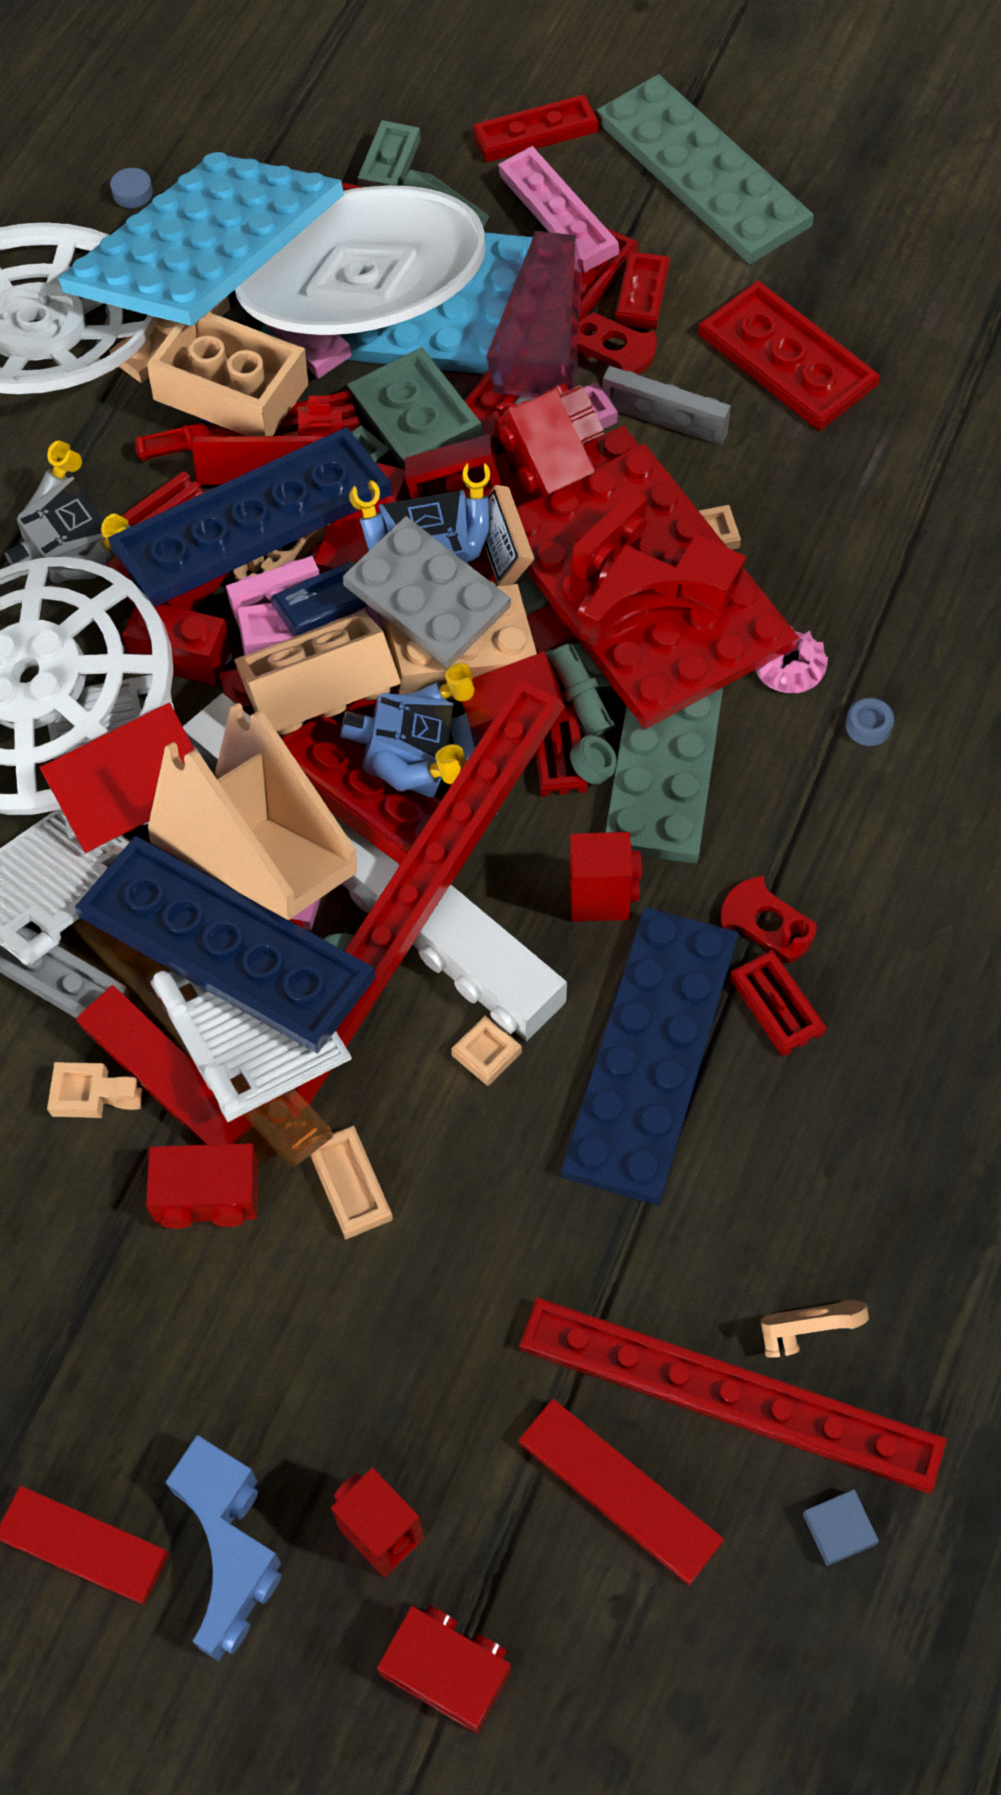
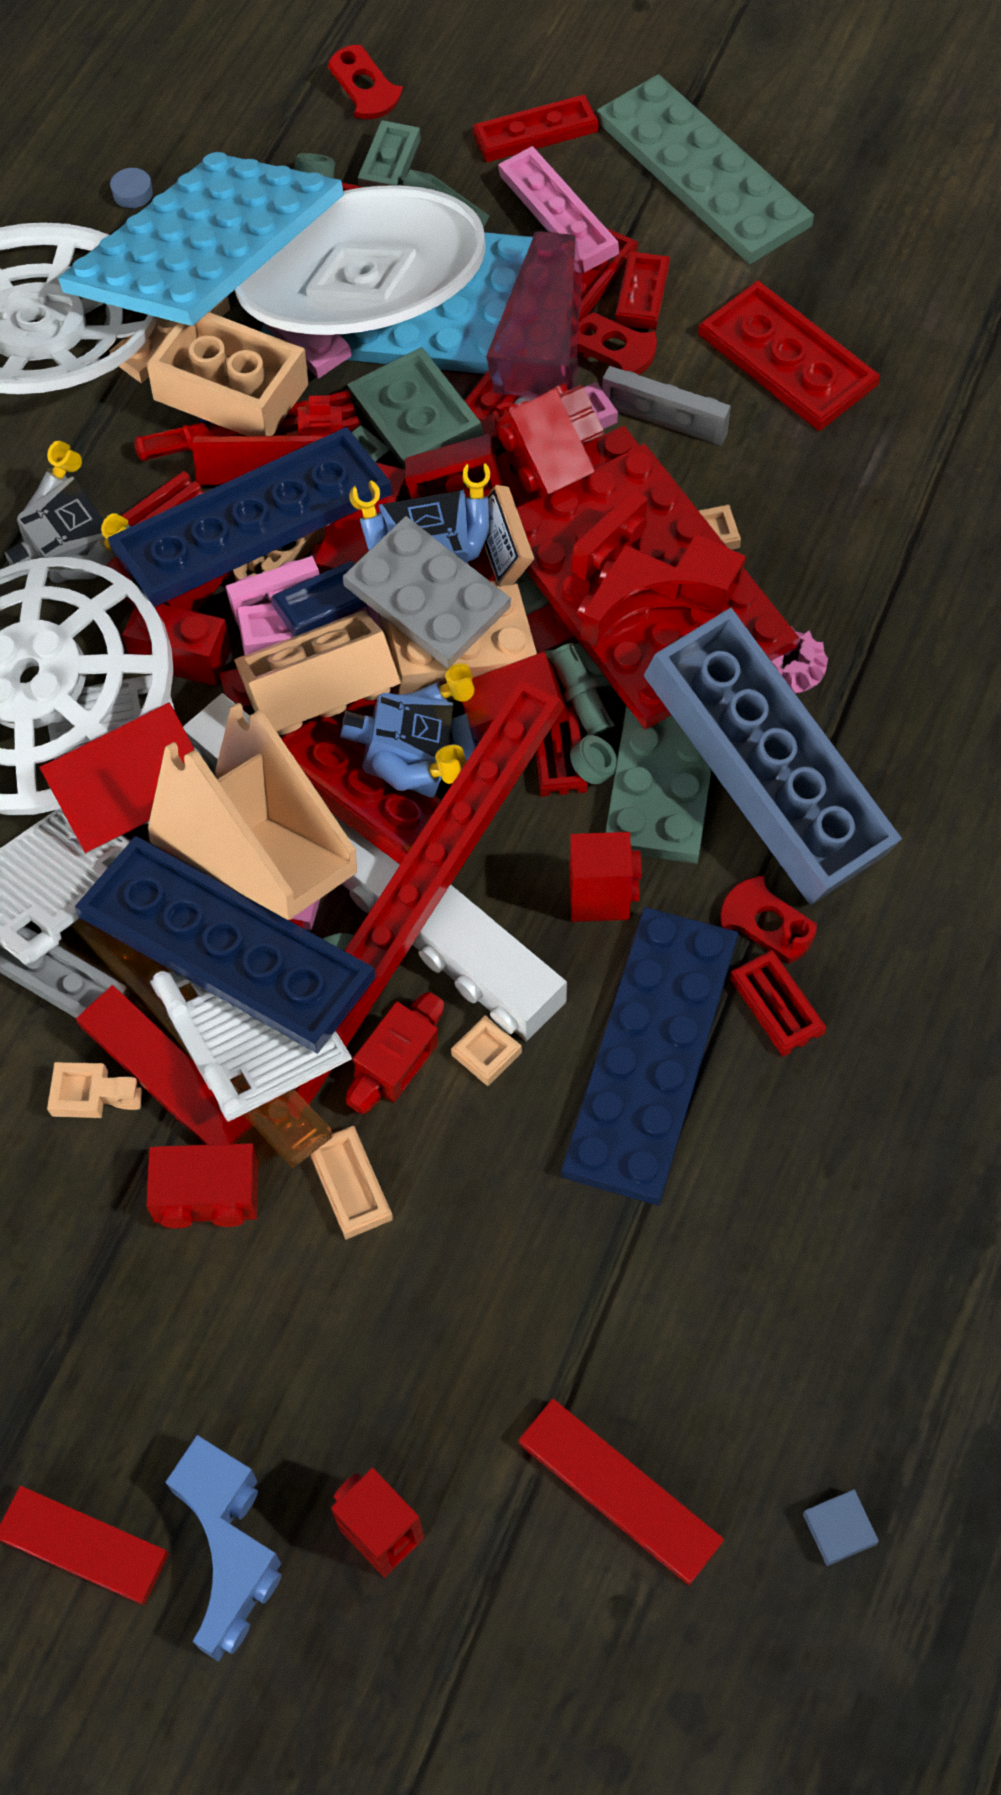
red brick [377,1605,512,1734] -> none
red tile [519,1297,947,1494] -> none
light nougat piece [761,1300,869,1357] -> none
sand blue tile [846,698,894,746] -> none
none -> sand green tile [294,153,335,178]
none -> red piece [328,45,403,119]
none -> red piece [346,992,444,1115]
none -> sand blue brick [643,608,902,906]

